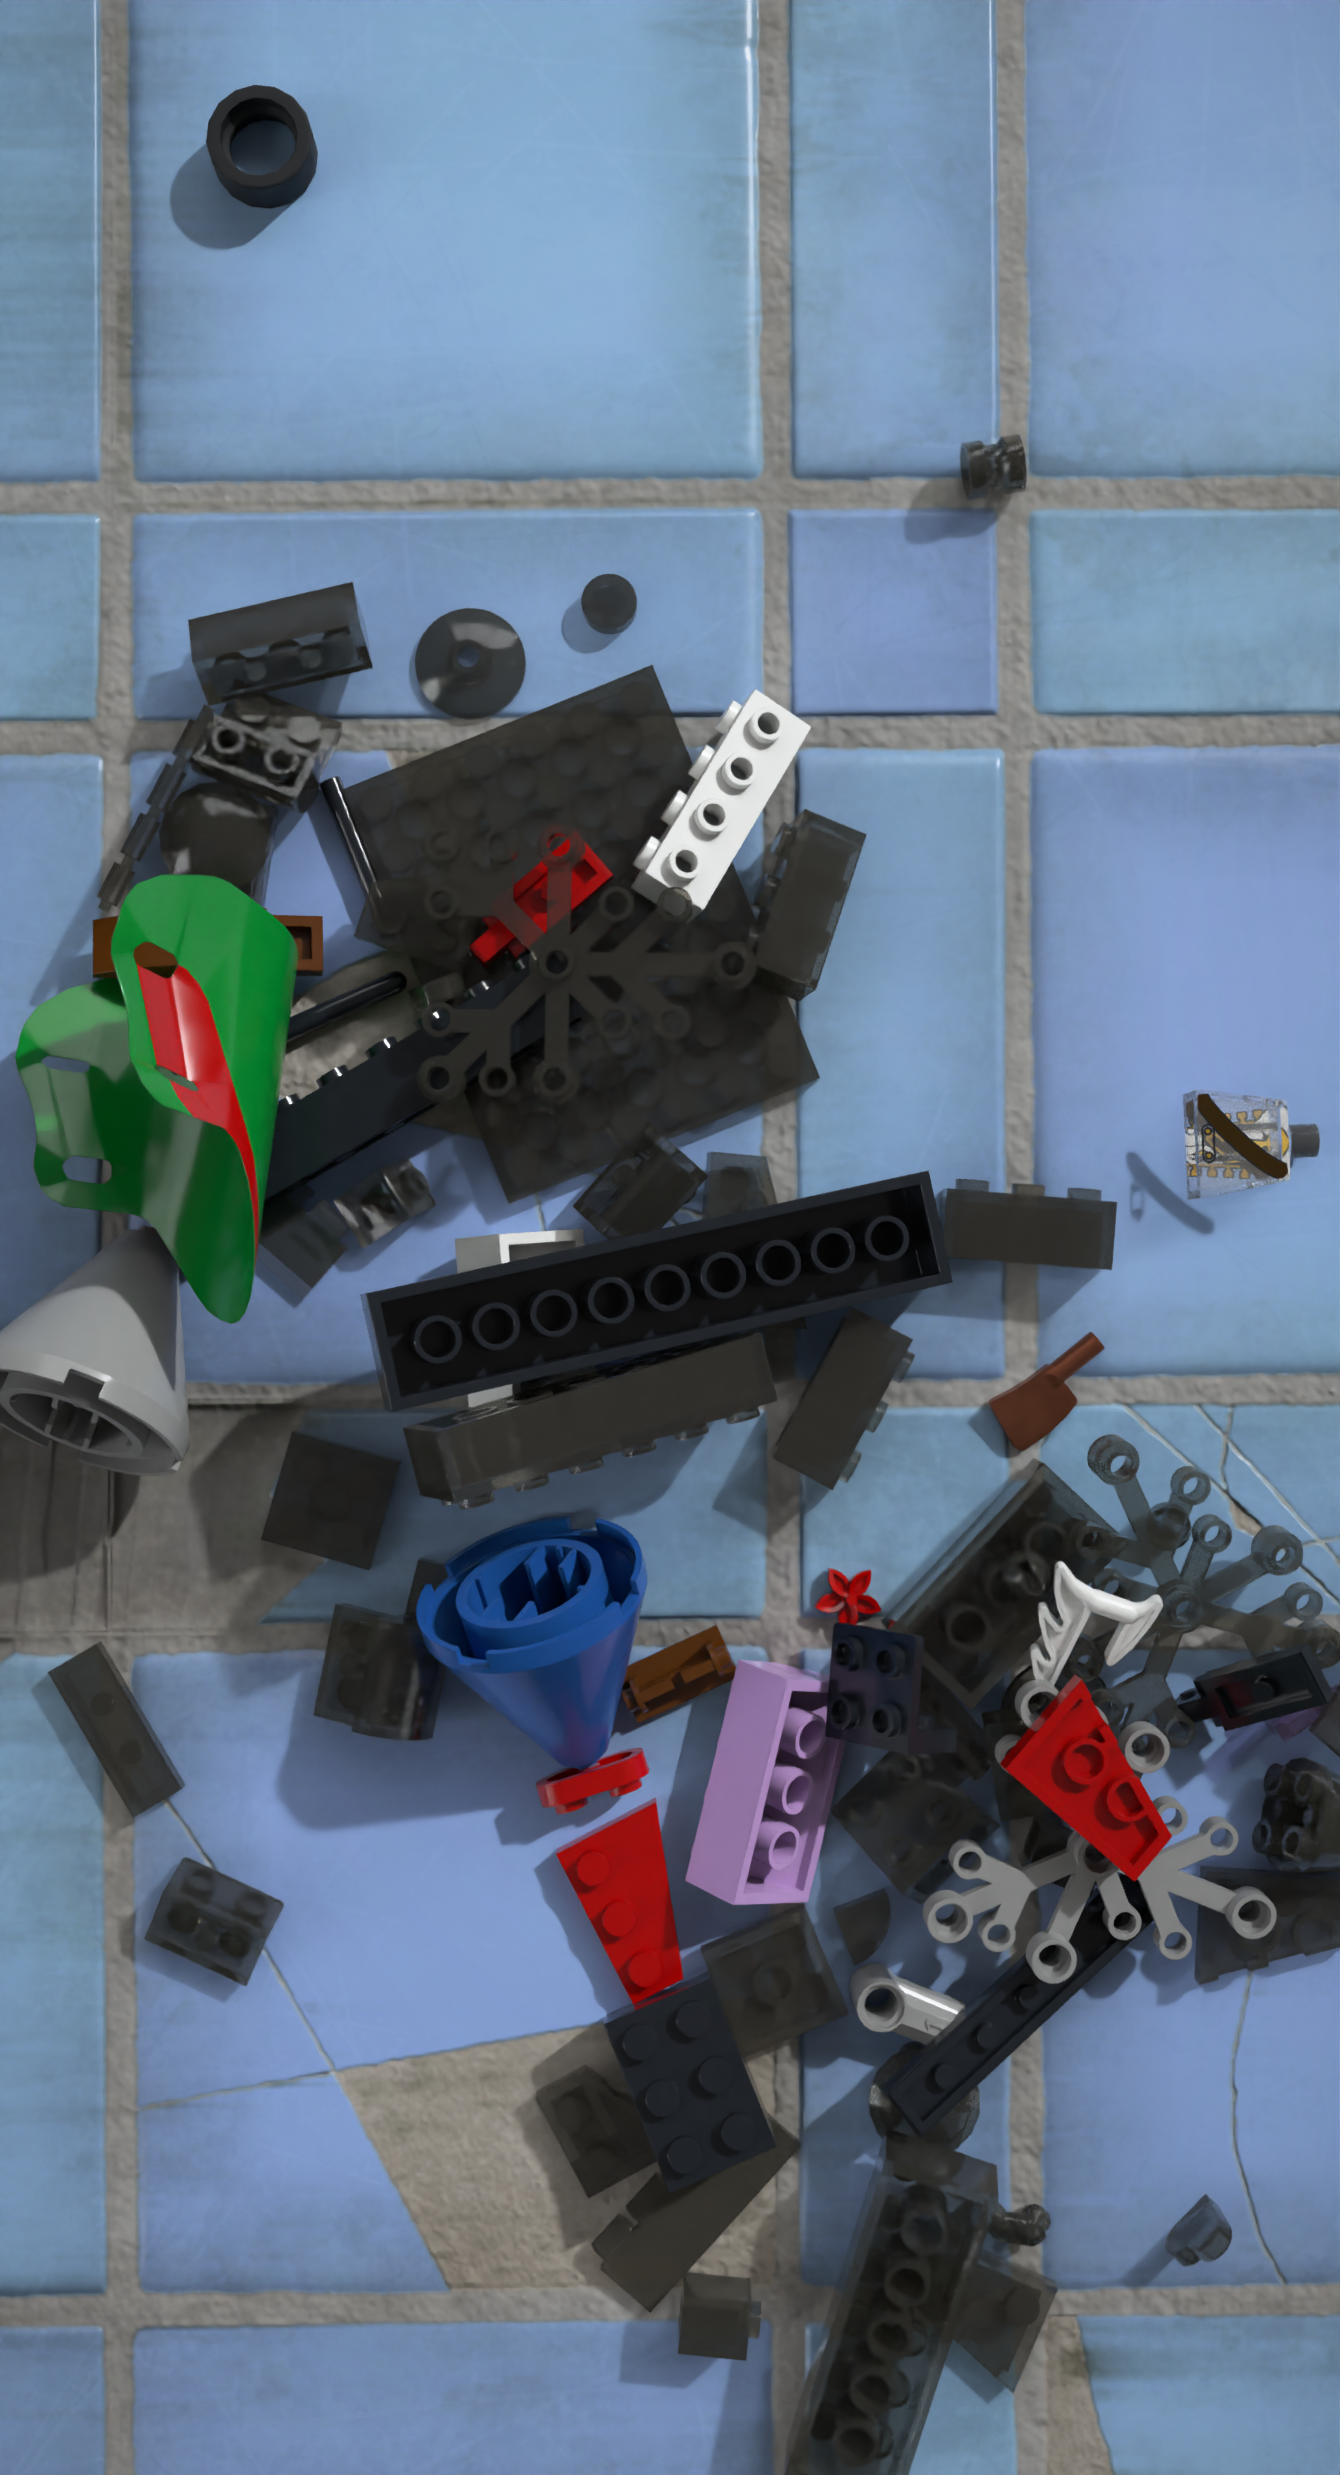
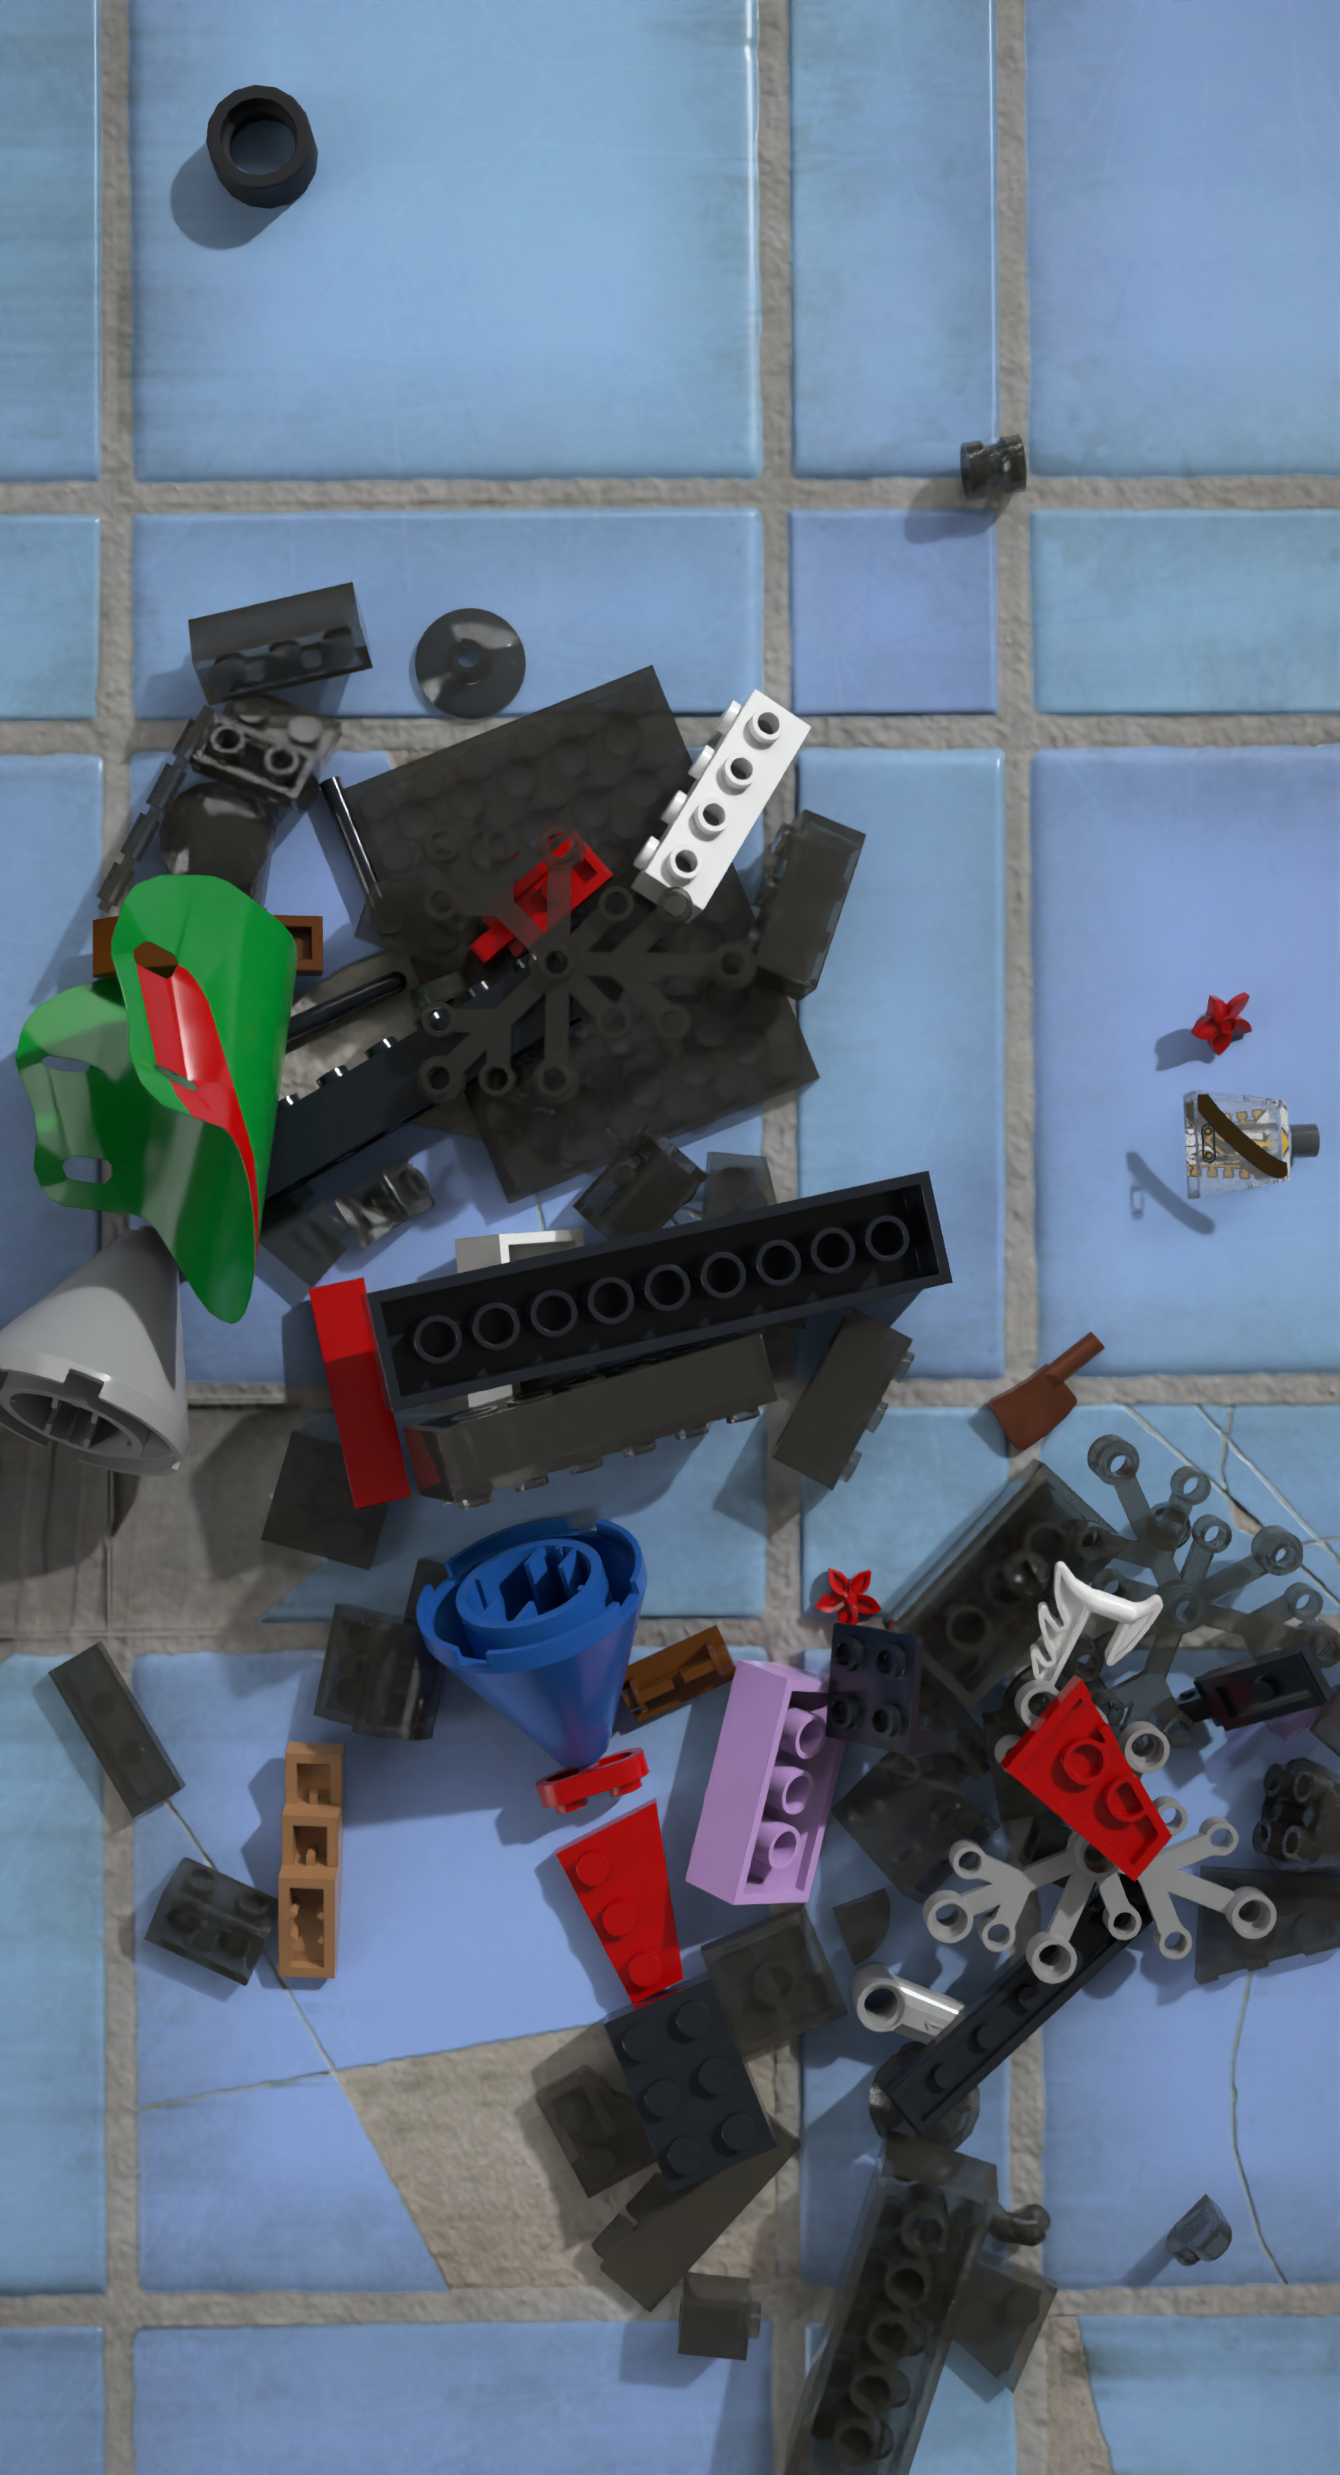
clear smoke tile [581,574,637,634] -> none
clear smoke brick [939,1179,1117,1270] -> none
none -> medium nougat slope [278,1742,345,1979]
none -> red tile [308,1277,411,1511]
none -> red plant [1191,992,1252,1056]

